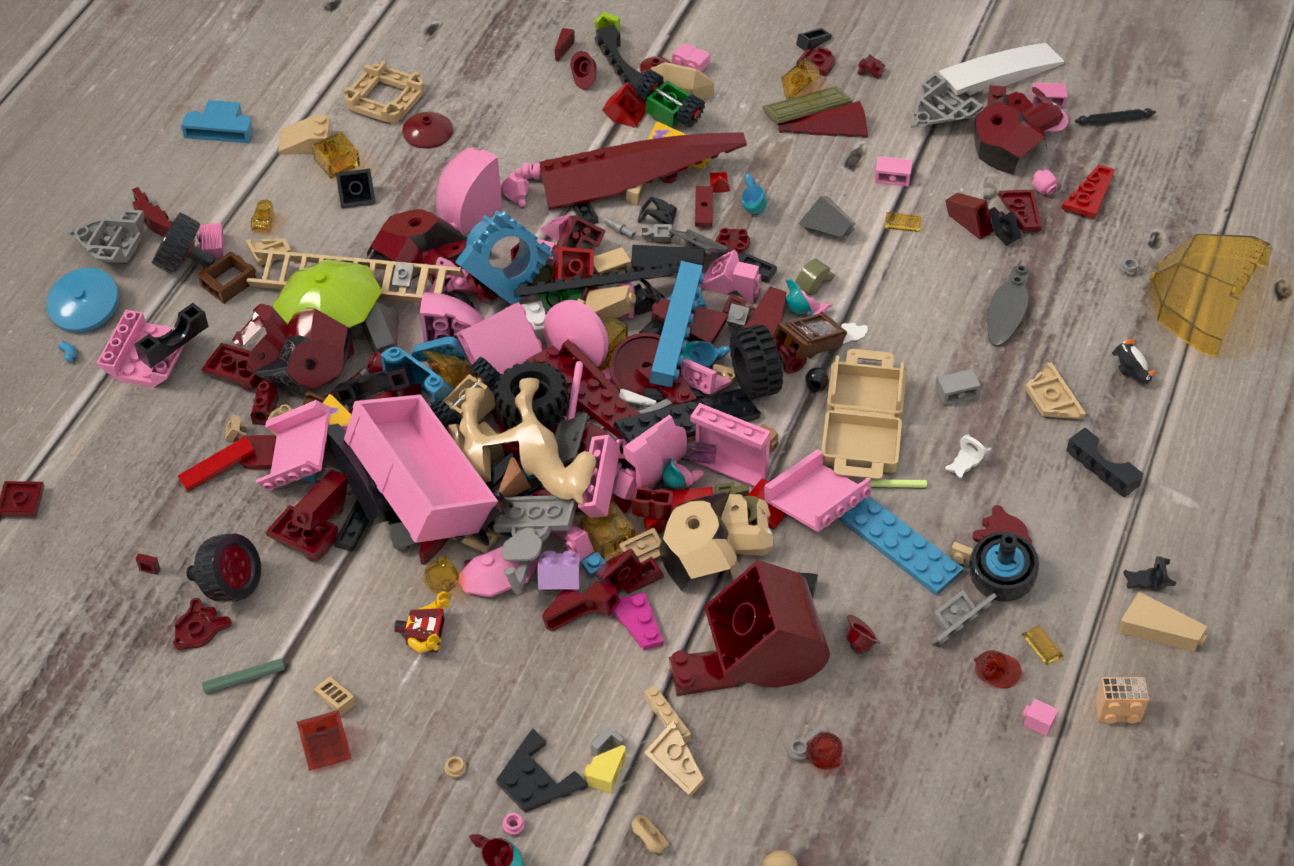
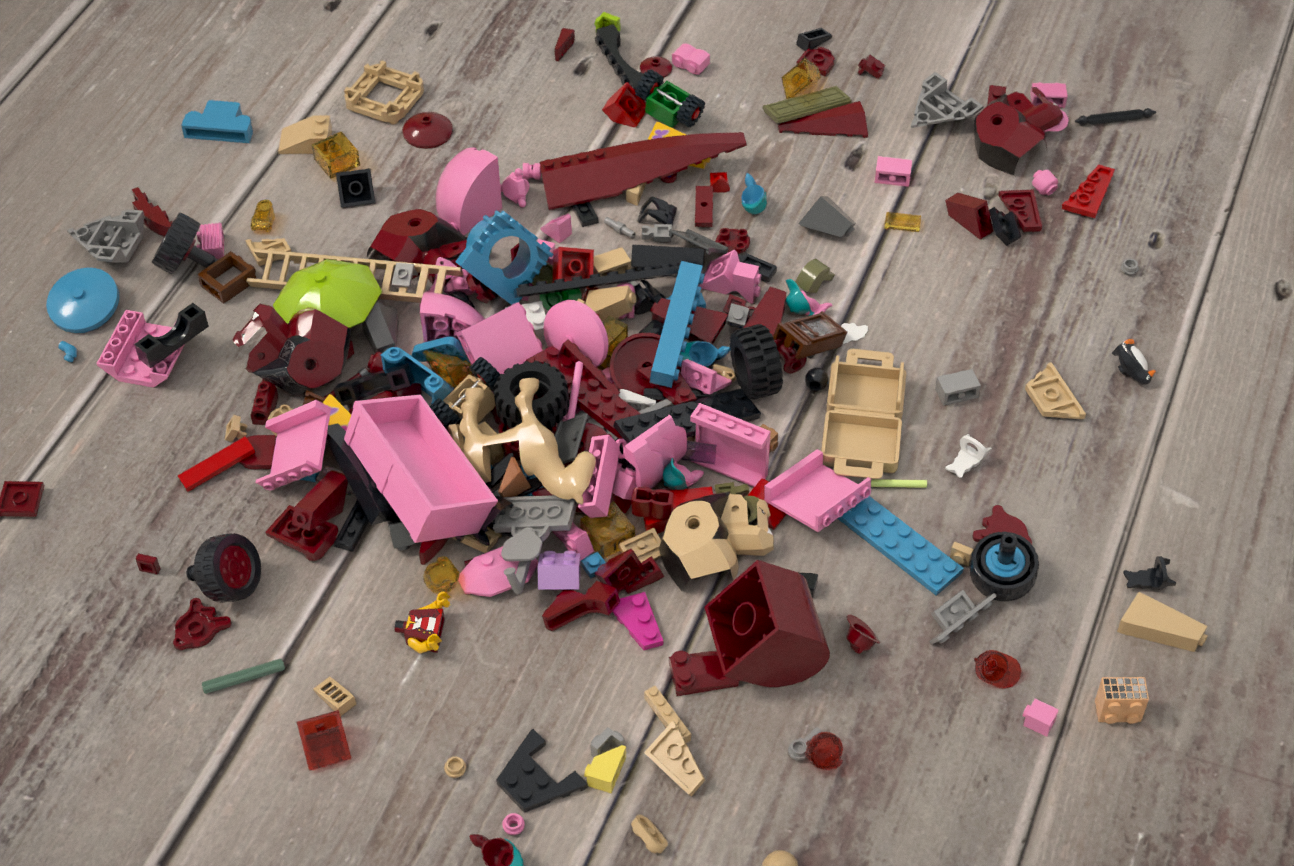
dark red slope [201,343,262,390] -> none
dark red brick [555,215,606,249] -> none
dark red piece [570,51,597,89] -> none
tan wedge [651,62,714,99] -> none
white slope [938,43,1065,95] -> none
dark grey plant [987,265,1030,346] -> none
clear yellow tile [1022,625,1064,665] -> none
black arch [1066,428,1144,498] -> none
clear yellow windscreen [1149,234,1273,358] -> none

